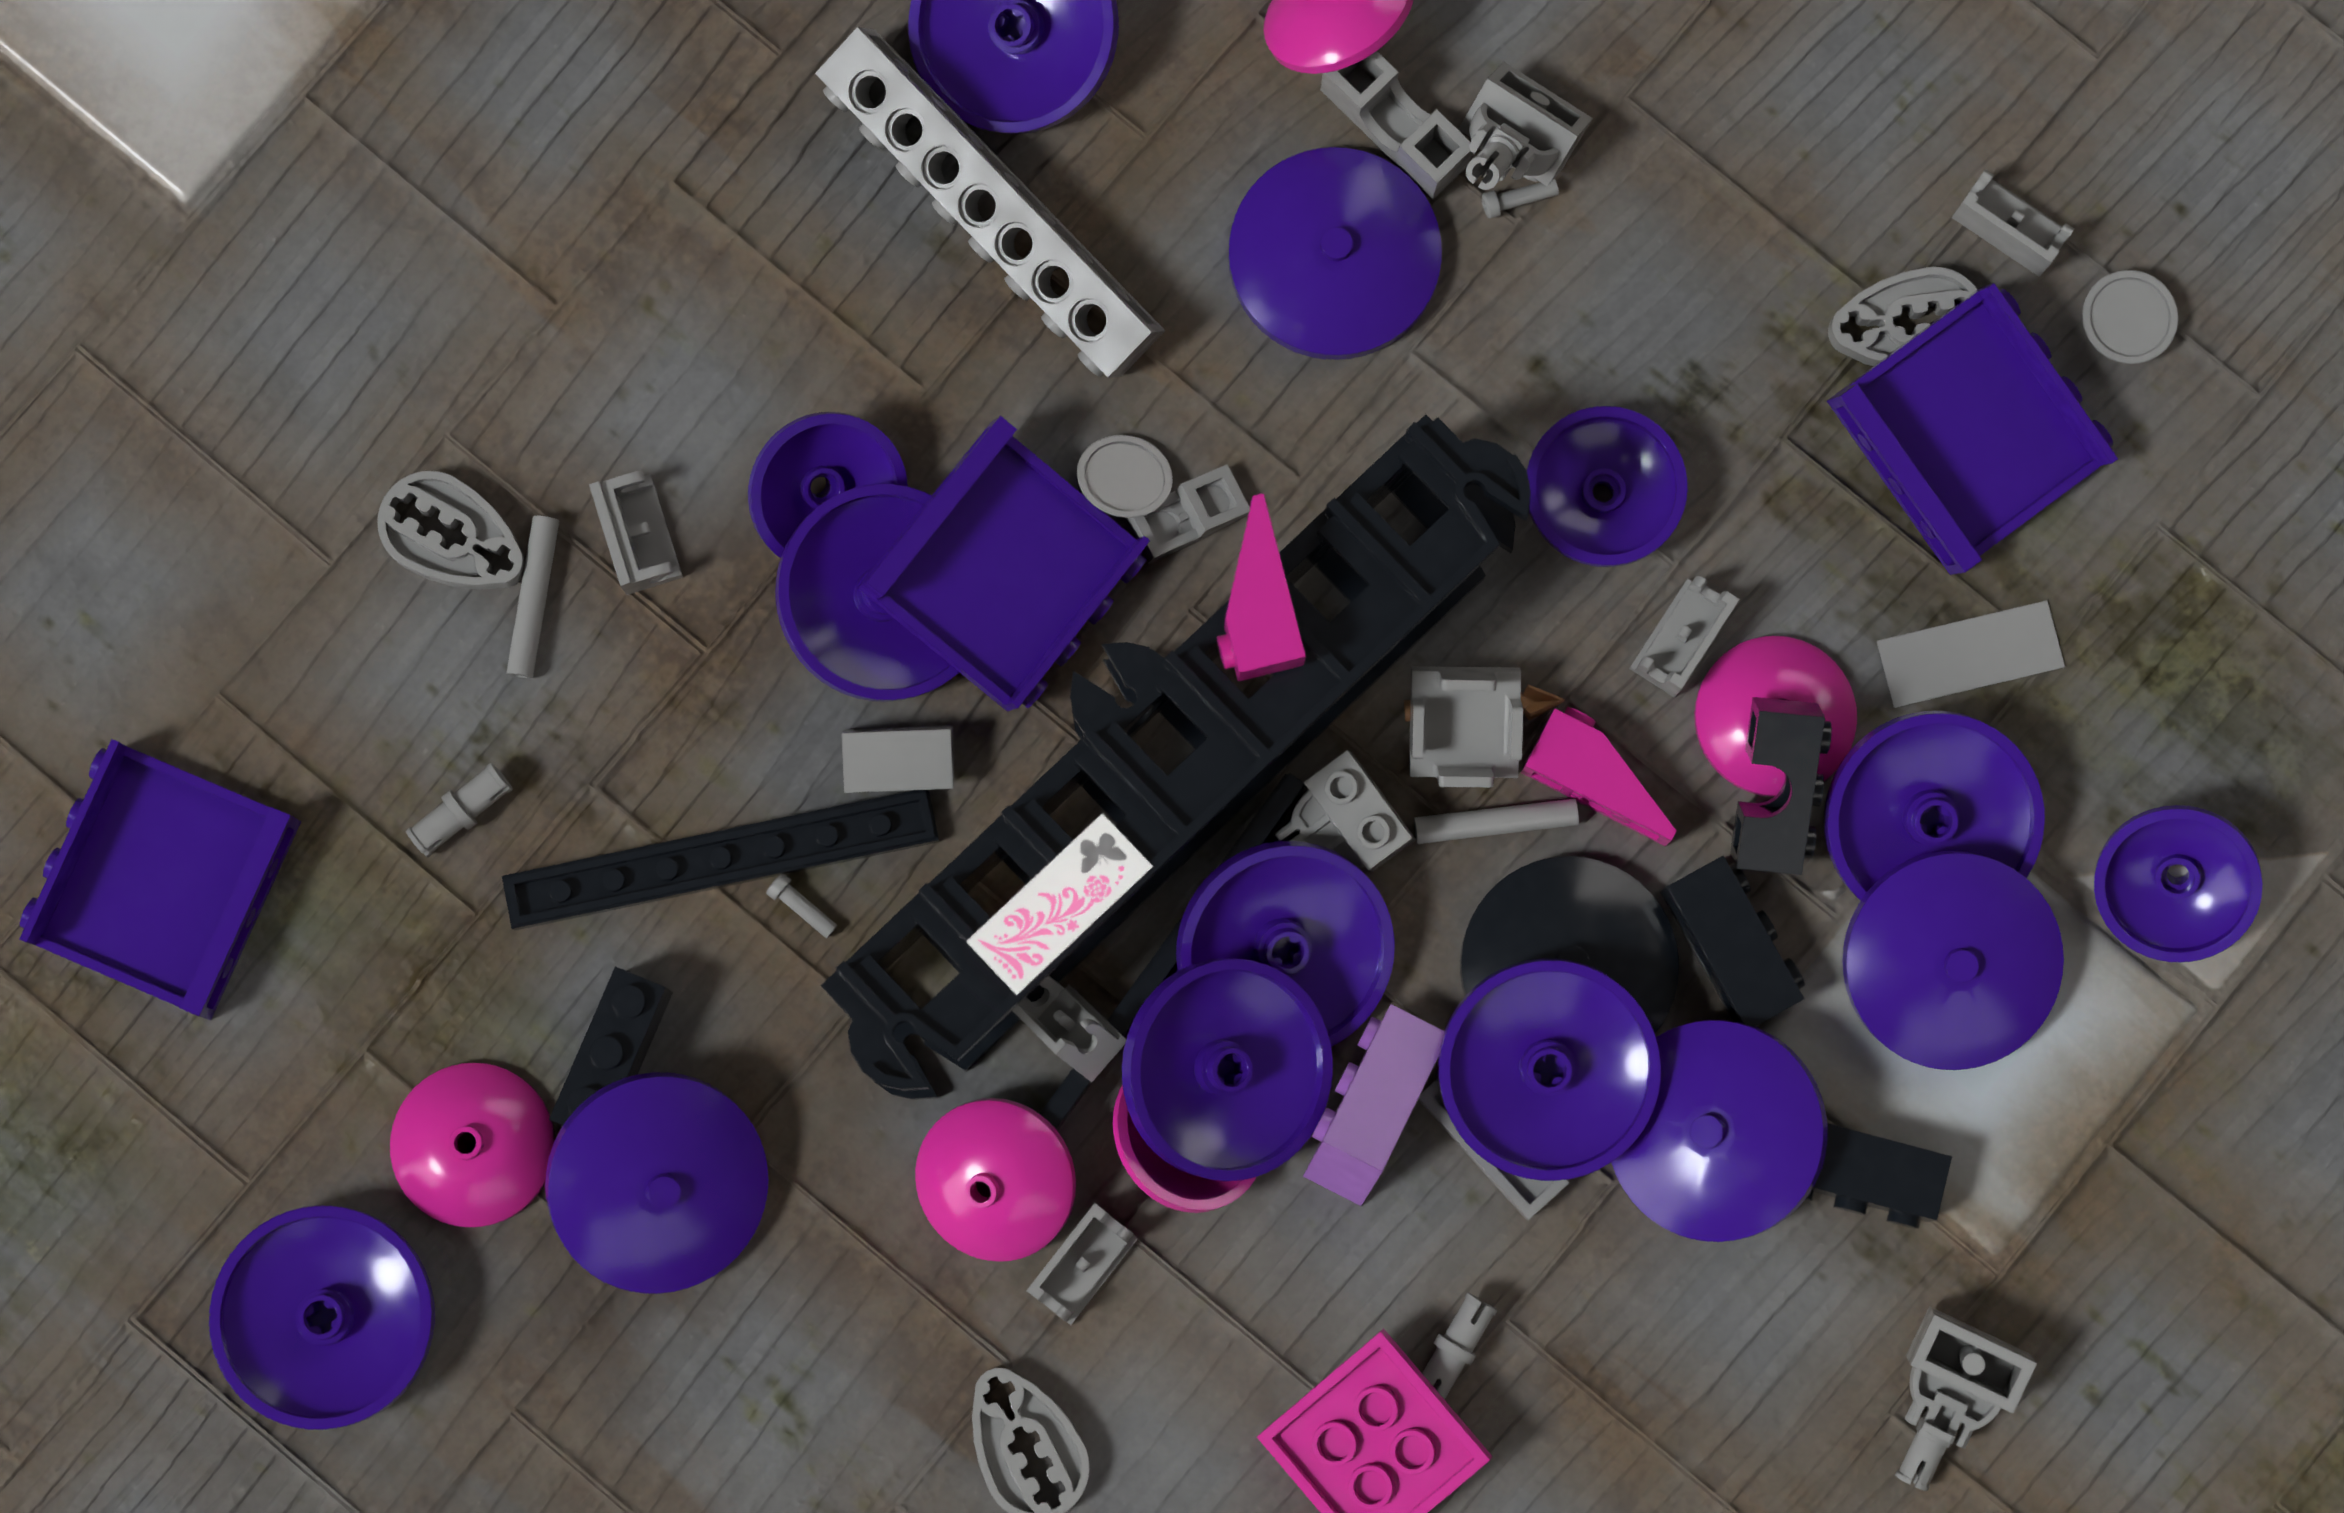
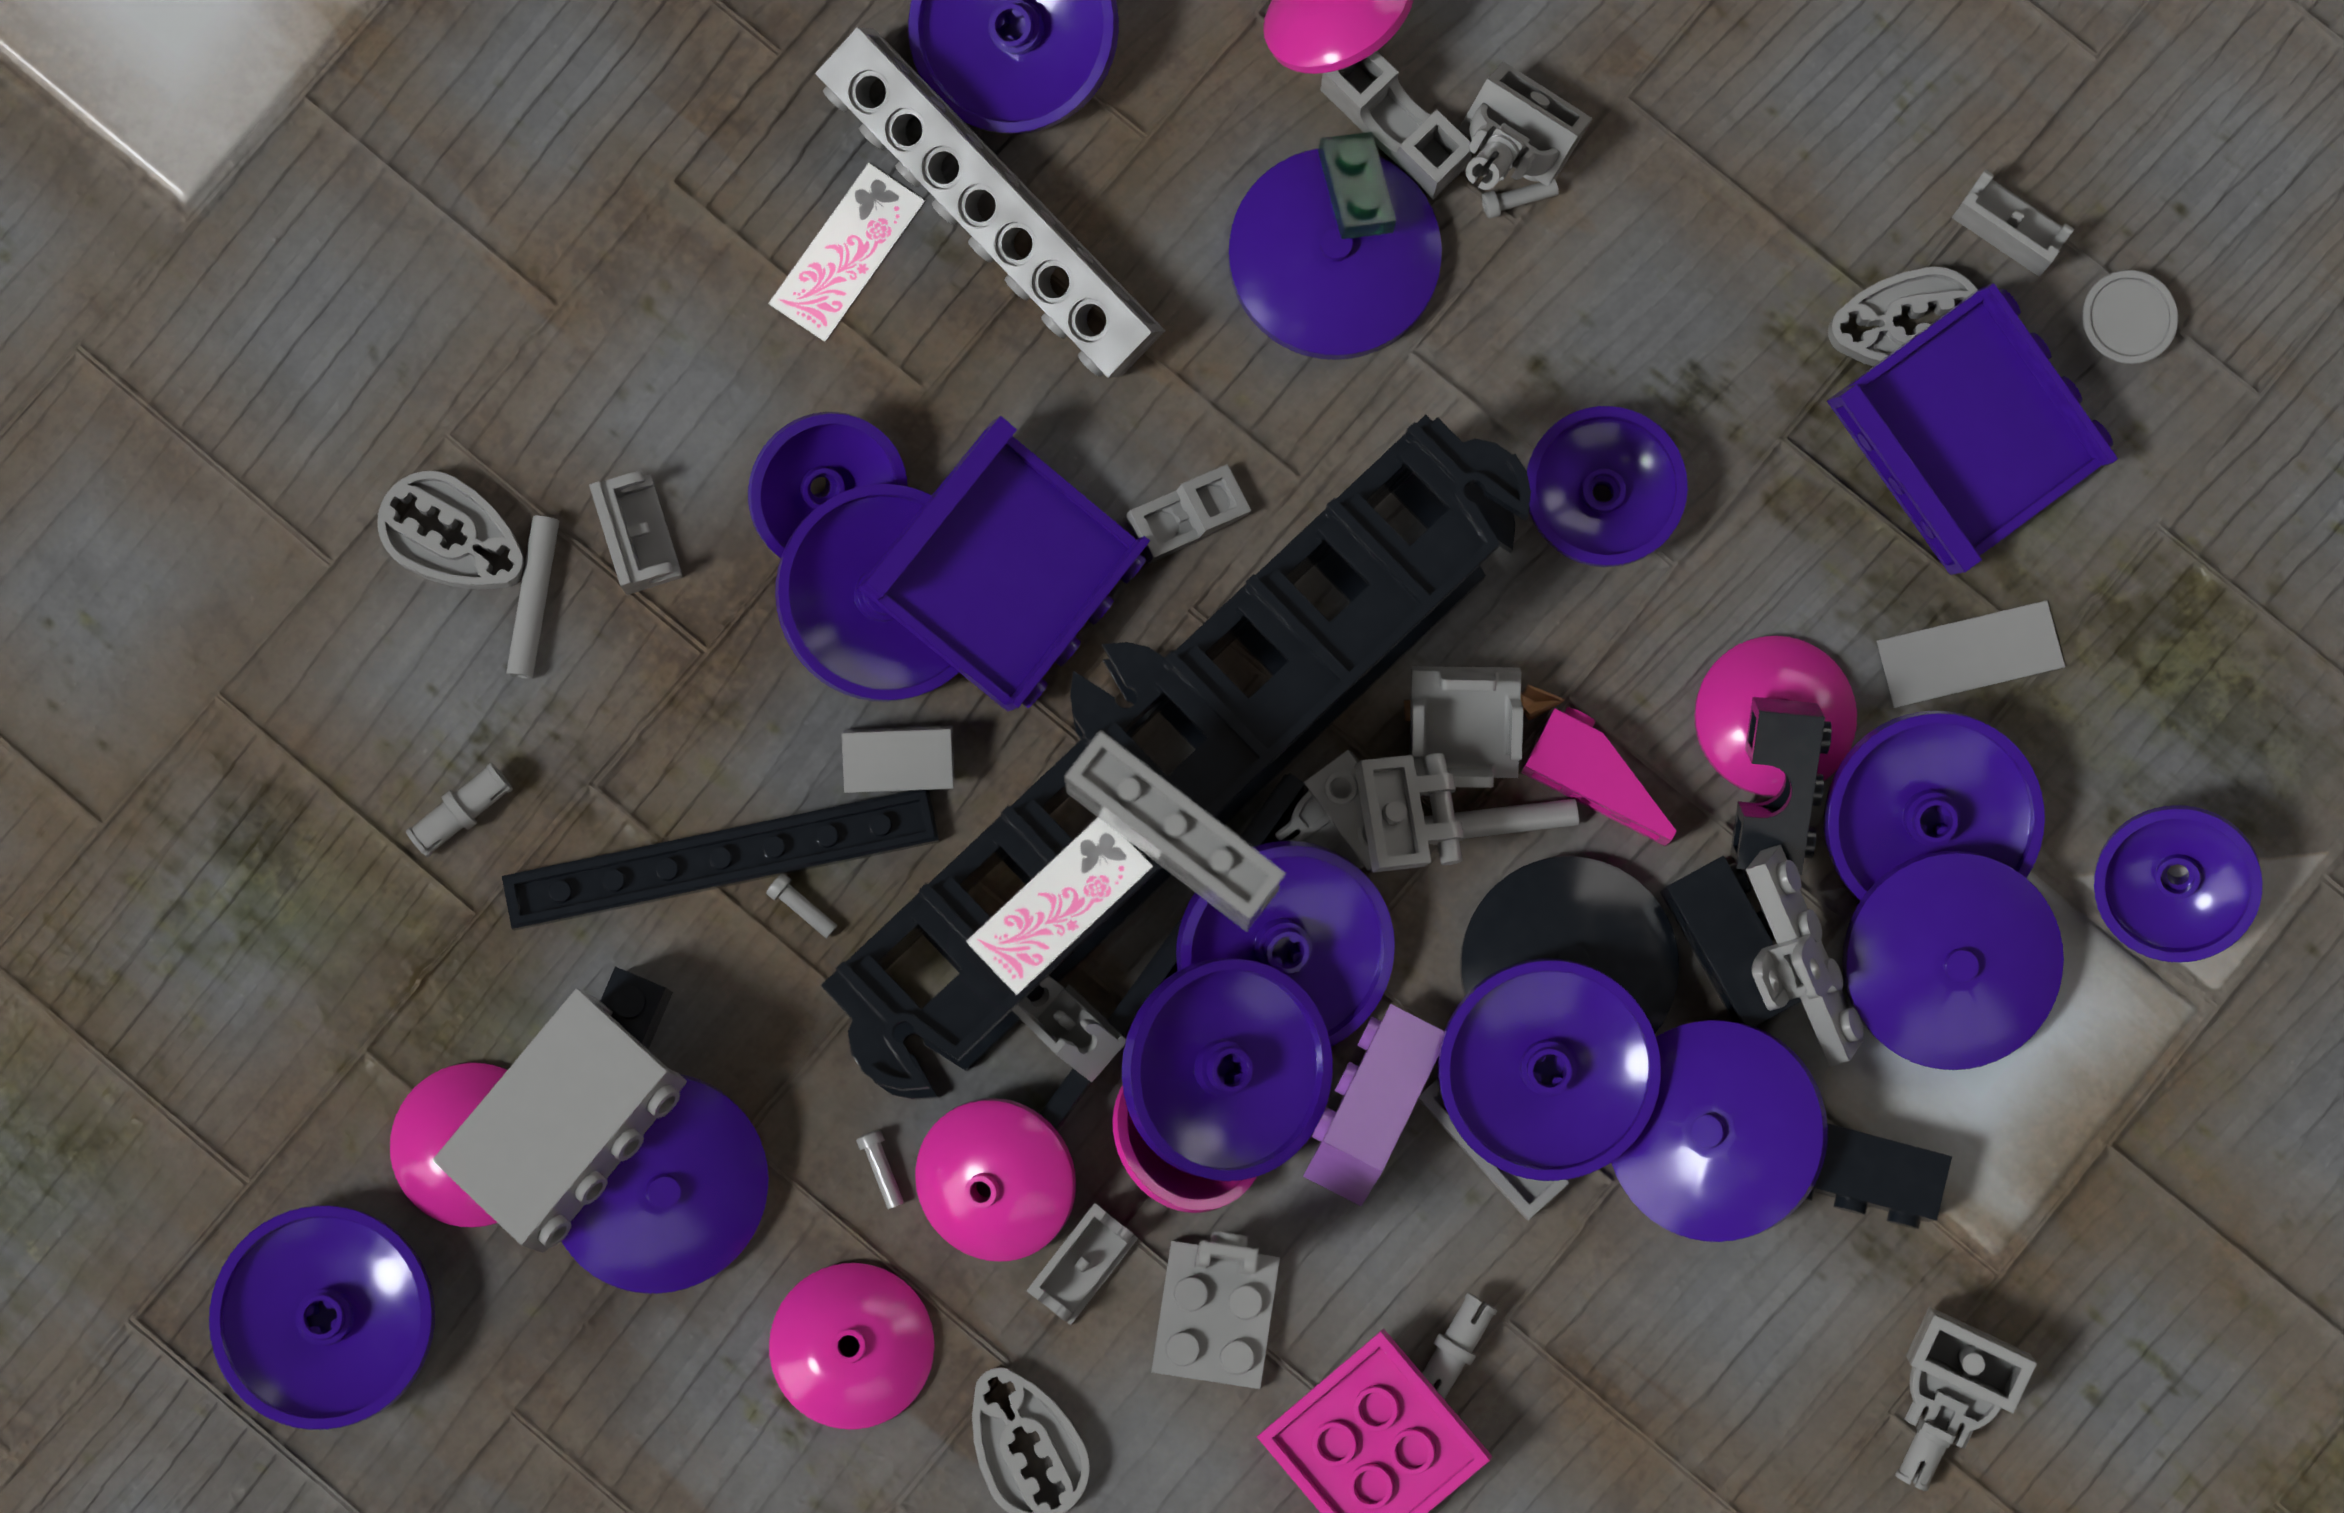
dark purple panel [19,739,302,1020] -> none
light grey piece [1077,435,1173,518] -> none
dark pink slope [1217,493,1306,681] -> none
light grey hinge [1629,576,1740,698] -> none
none -> light grey panel [432,988,687,1252]
none -> white sticker [768,163,925,342]
none -> dark pink dish [769,1263,935,1429]
none -> light grey piece [856,1130,904,1209]
none -> light grey panel [1065,731,1286,932]
none -> light grey bracket [1151,1232,1280,1389]
none -> plate [1318,132,1396,239]
none -> light grey plate [1354,753,1464,872]
none -> light grey plate [1746,844,1863,1067]

